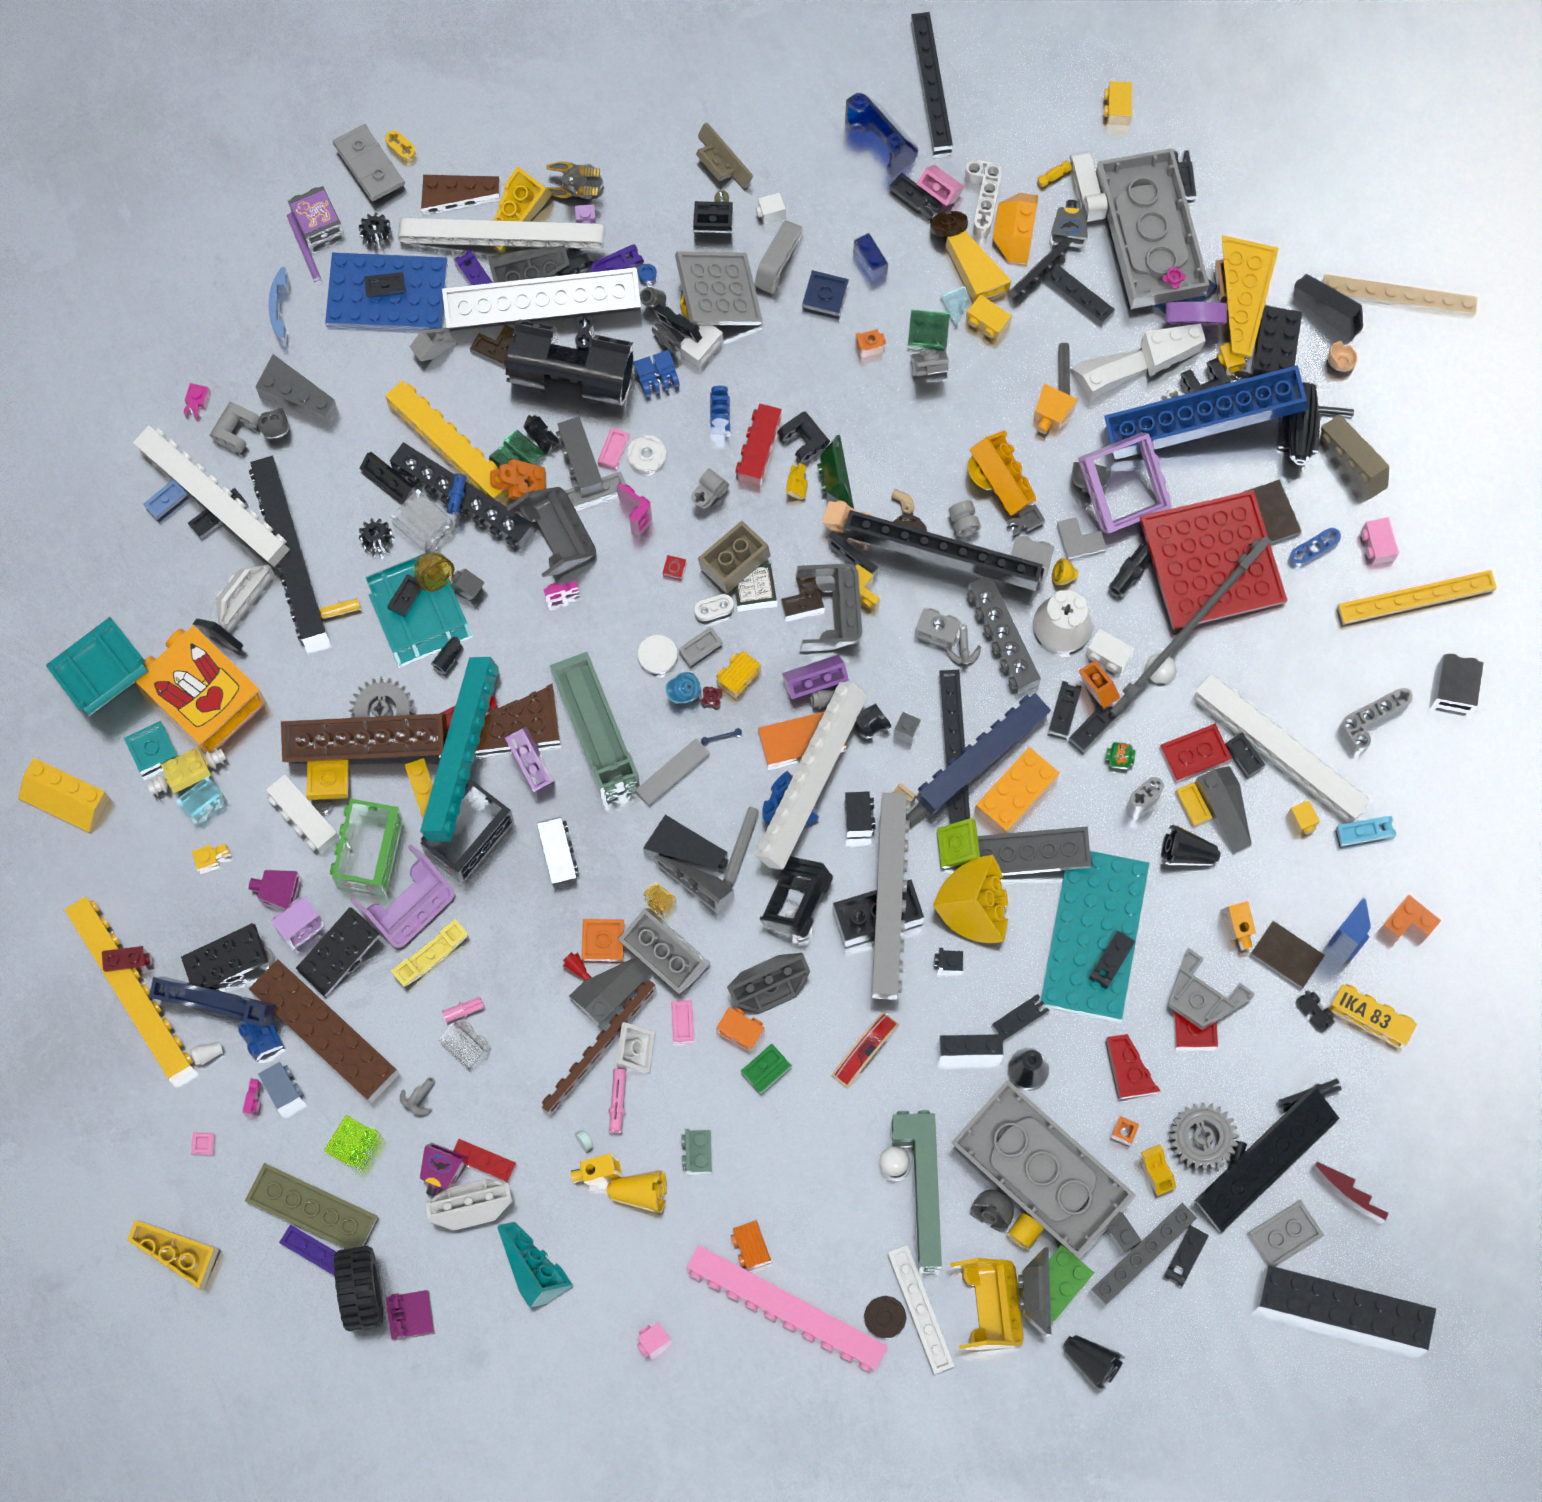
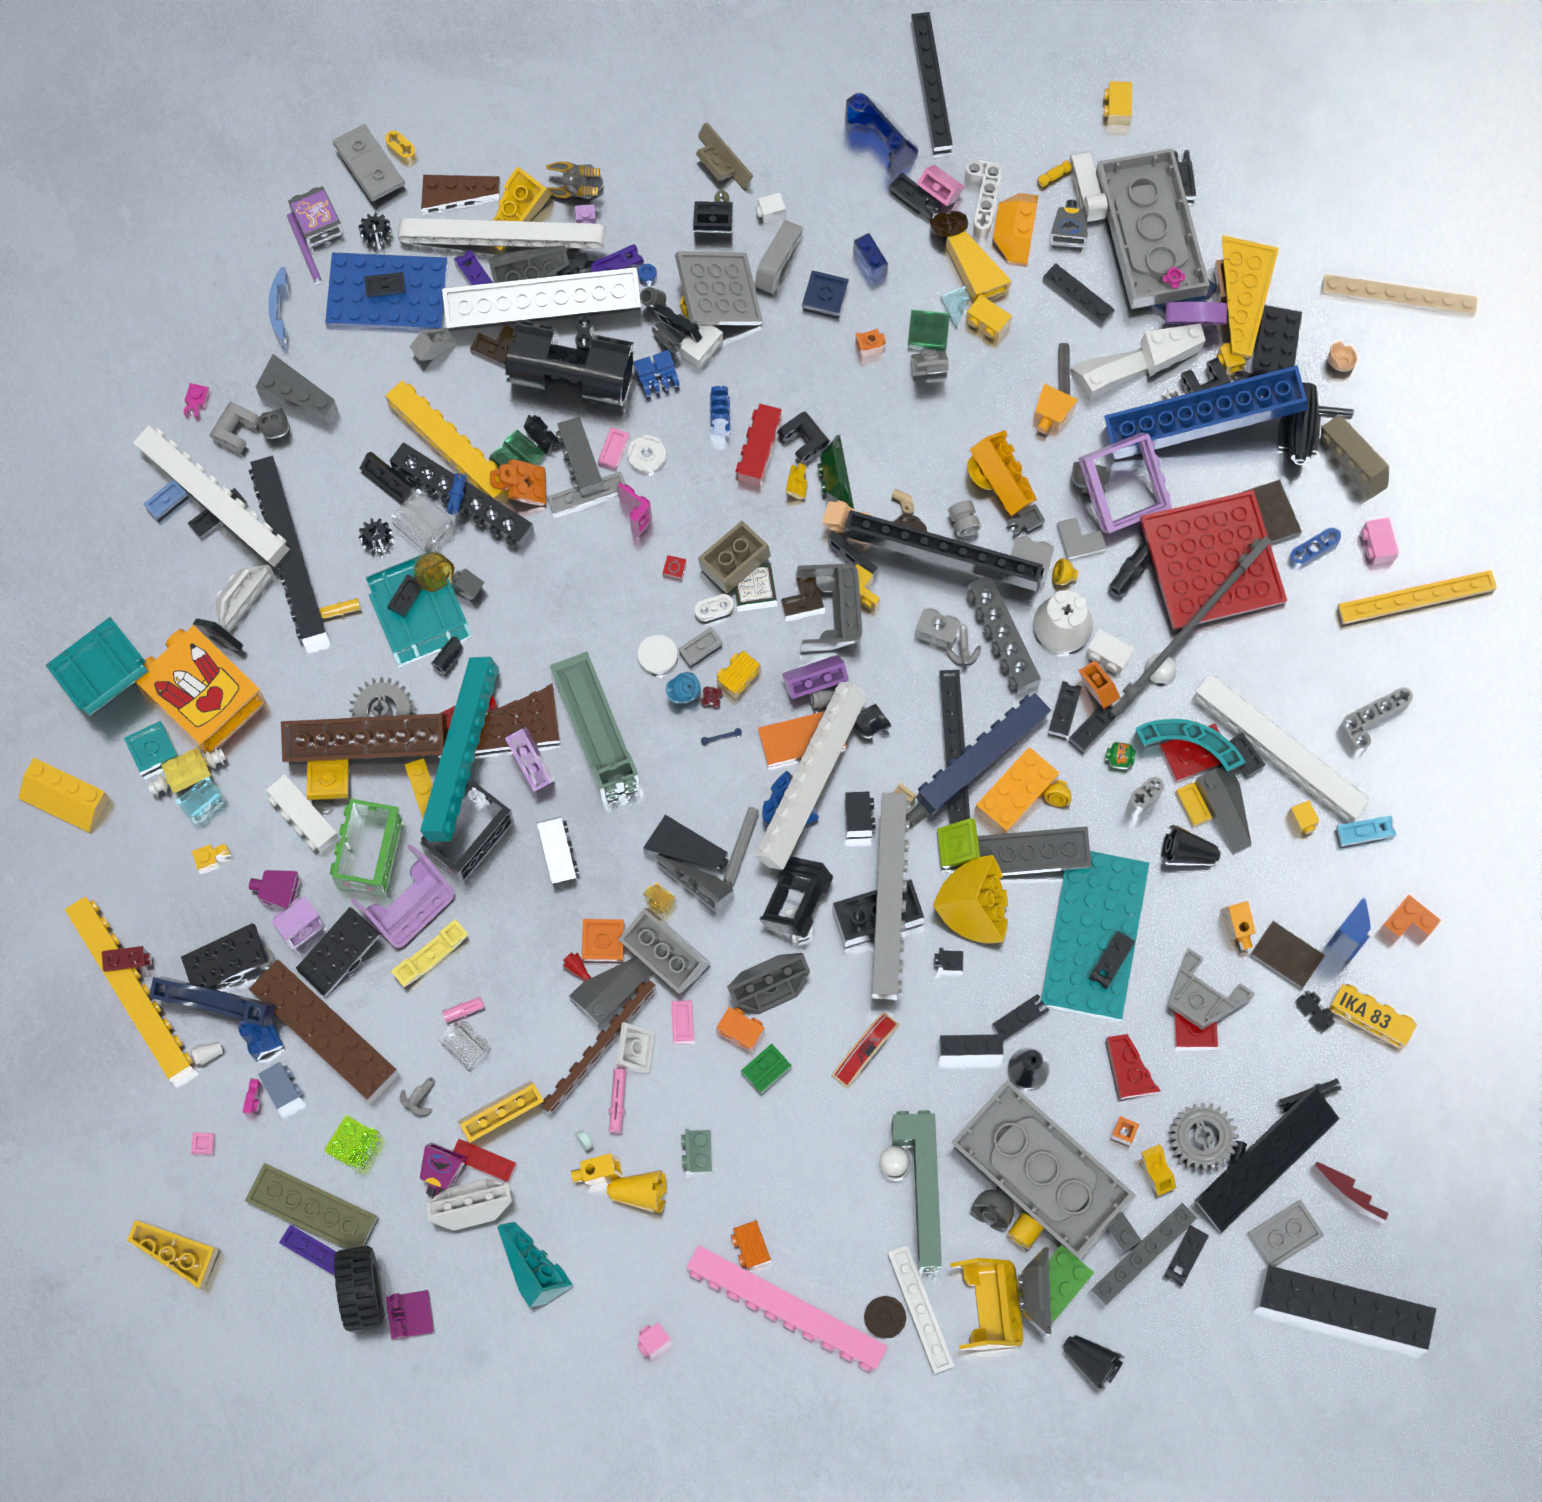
dark grey windscreen [507,487,596,577] -> none
dark pink plate [543,580,579,603] -> none
light grey tile [635,738,710,806] -> none
light grey piece [691,469,730,509] -> none
dark grey brick [893,712,921,744] -> none
black plate [1007,238,1070,298] -> none
black slope [1294,273,1364,341] -> none
black brick [1433,653,1484,713] -> none
none -> yellow brick [457,1080,544,1143]
none -> yellow brick [1044,780,1072,807]
none -> teal brick [1135,719,1246,772]

